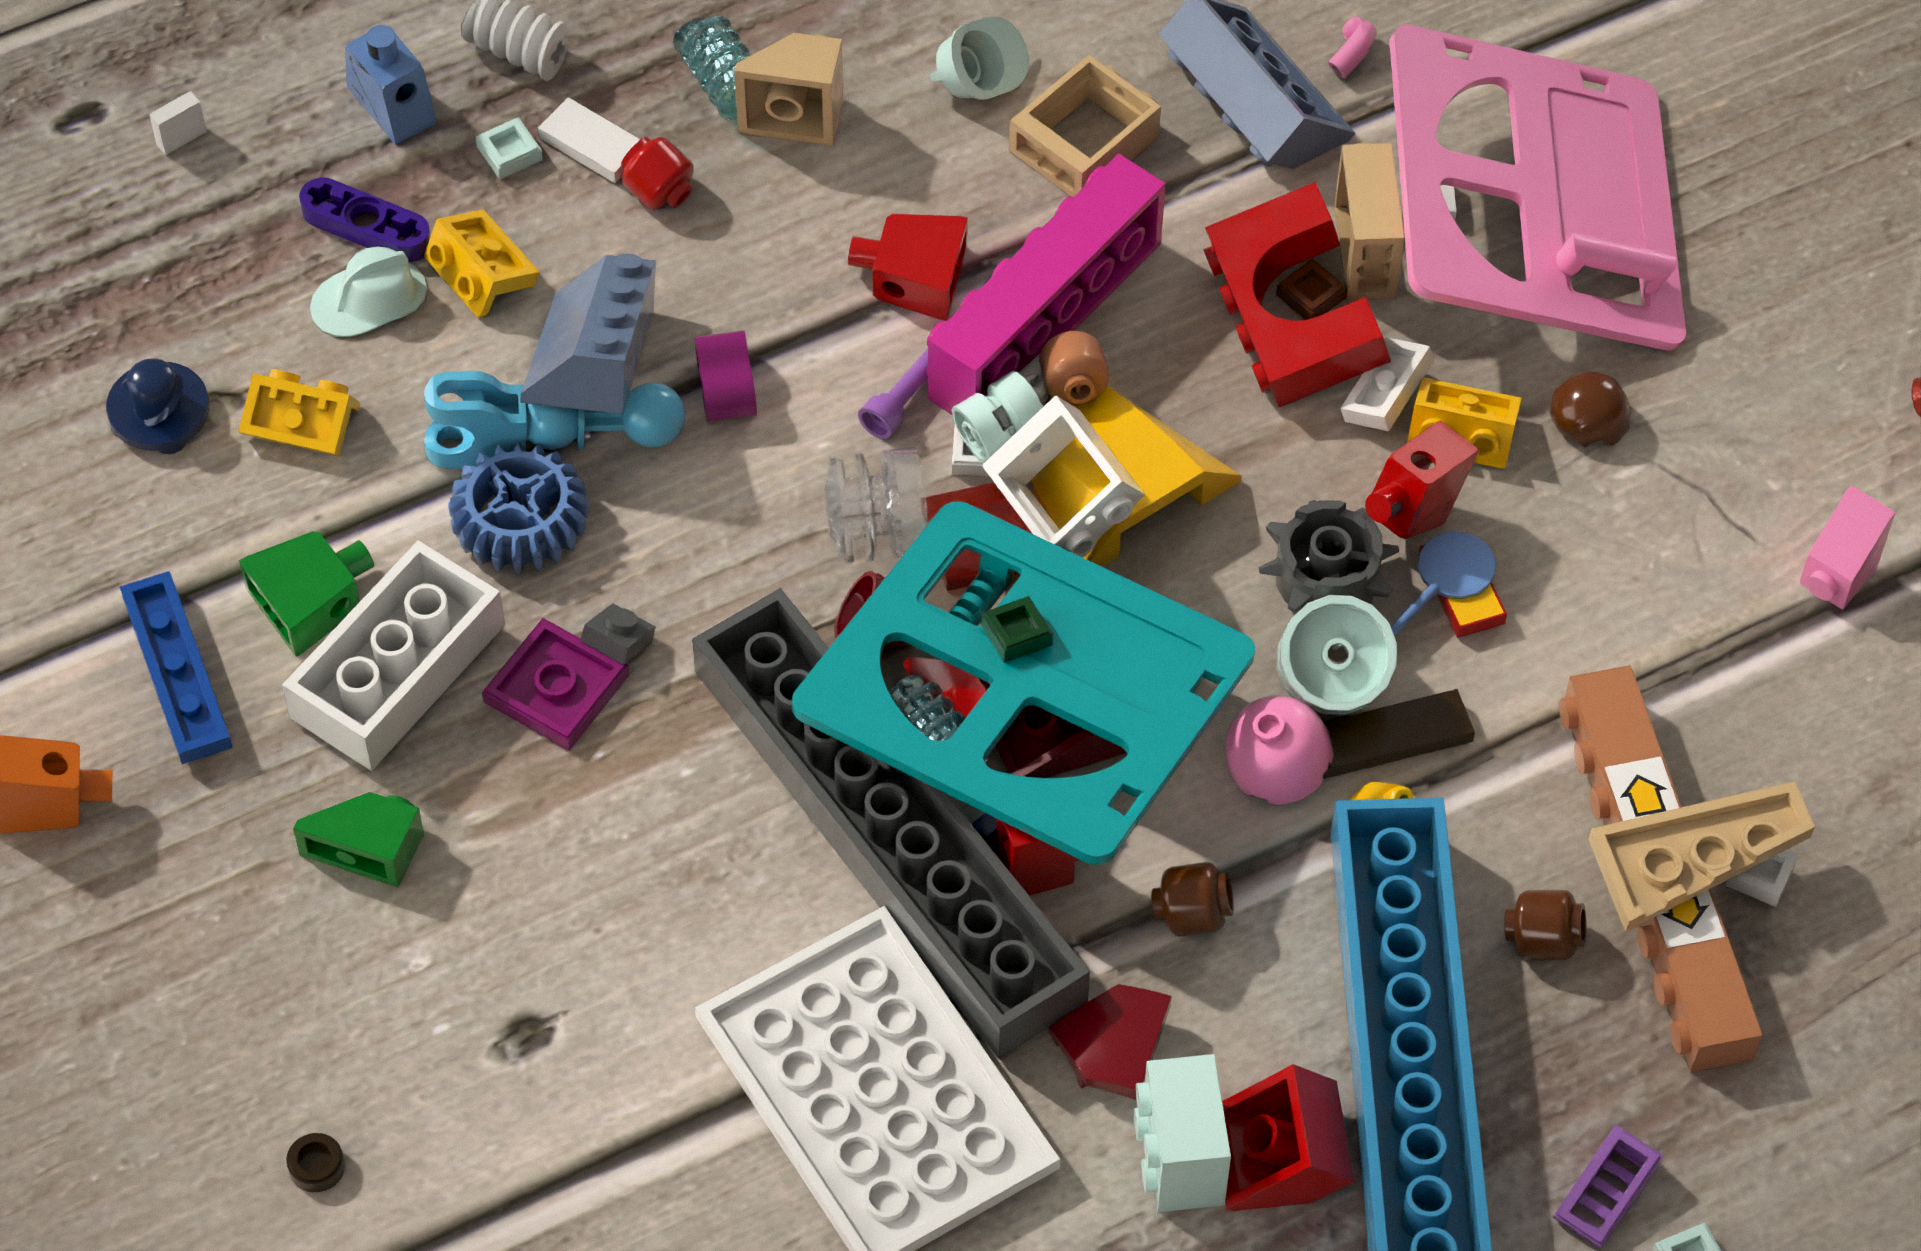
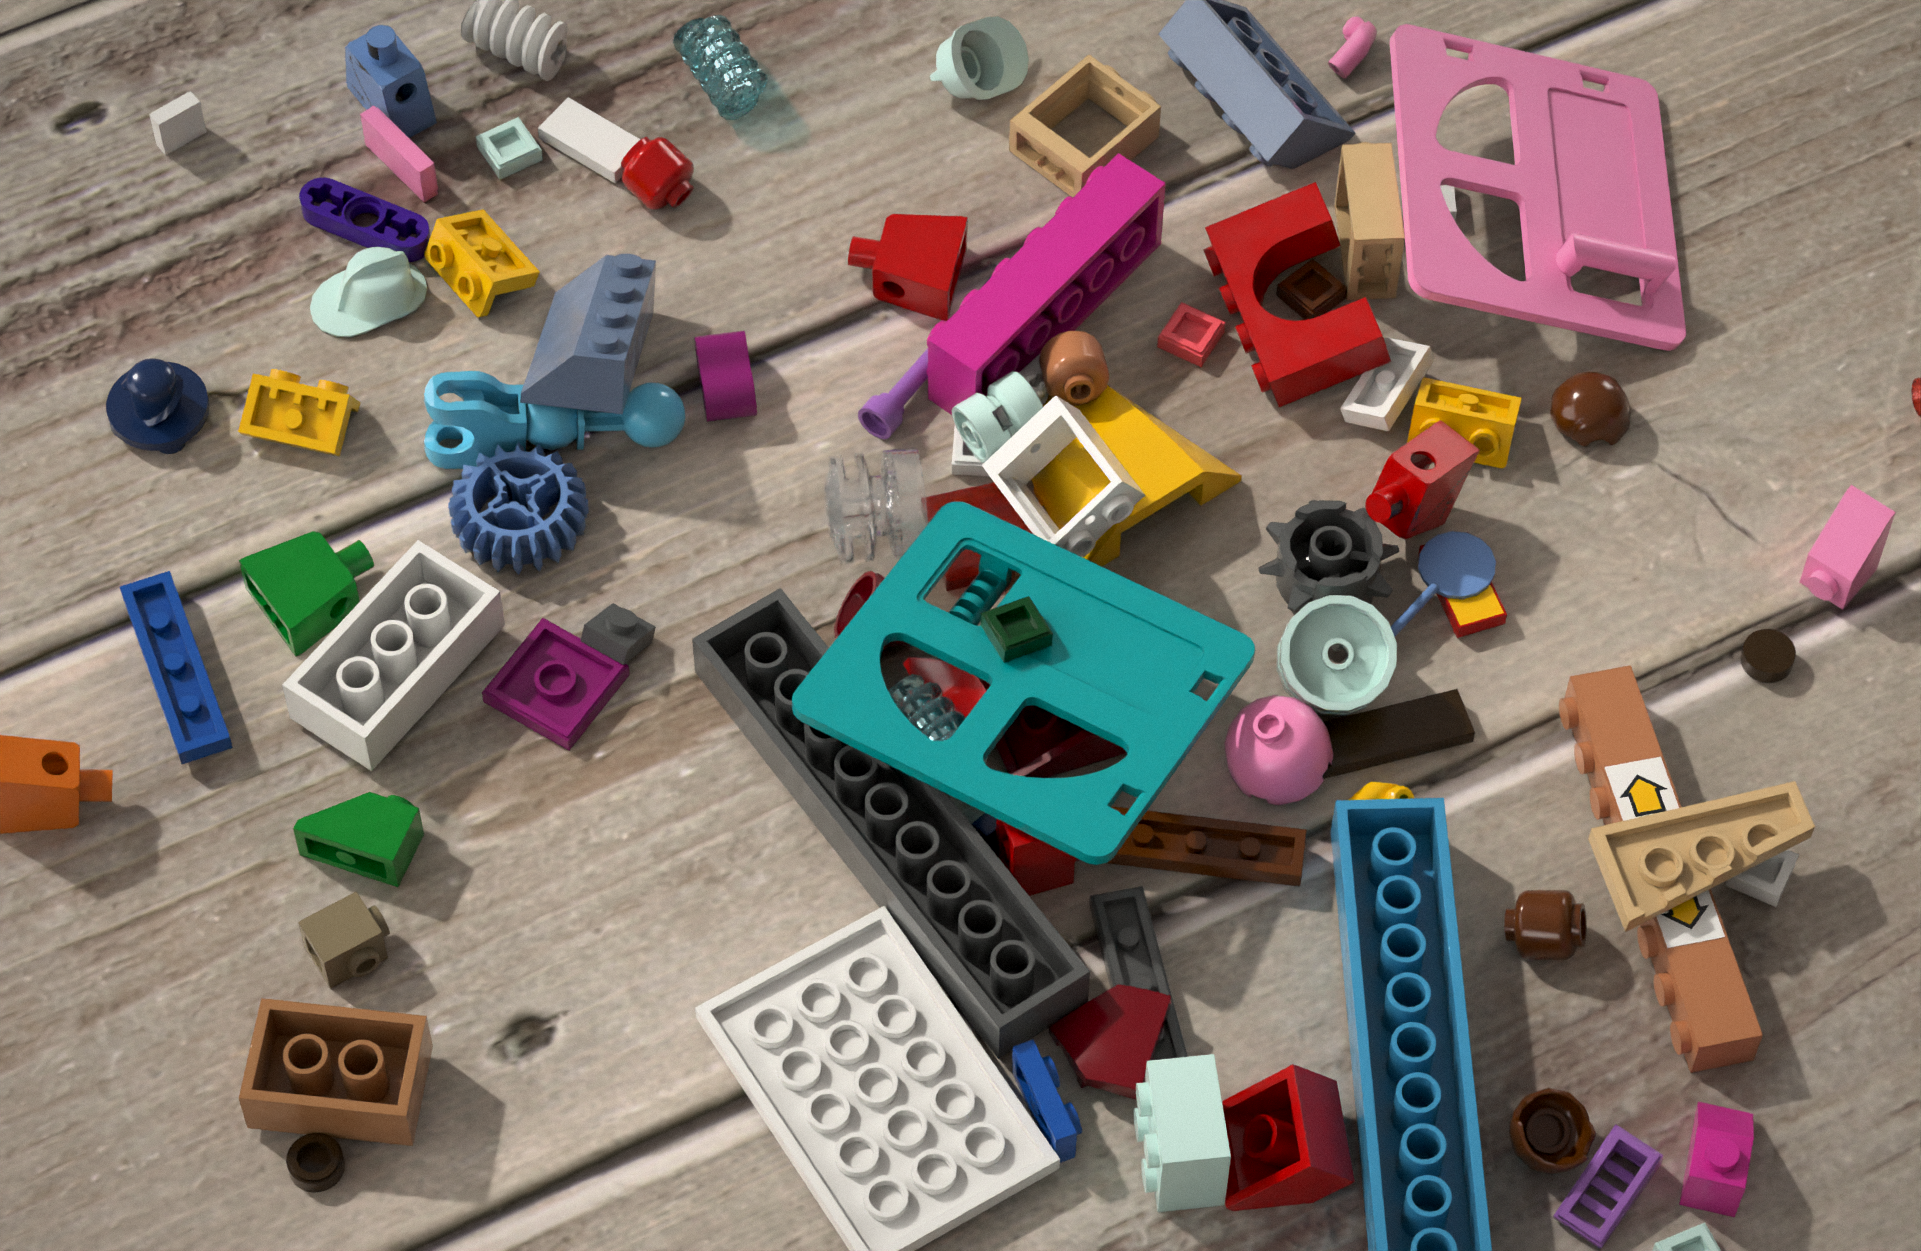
tan slope [734,33,844,146] -> none
reddish brown head [1151,862,1234,936] -> none
none -> medium nougat brick [239,998,433,1146]
none -> dark tan brick [298,891,390,989]
none -> bright pink tile [360,106,438,203]
none -> blue plate [1012,1039,1082,1163]
none -> dark grey tile [1089,886,1188,1060]
none -> reddish brown plate [1107,806,1307,887]
none -> coral tile [1157,302,1226,367]
none -> reddish brown hair [1509,1088,1596,1175]
none -> dark pink slope [1679,1101,1754,1217]
none -> dark brown tile [1740,629,1796,683]

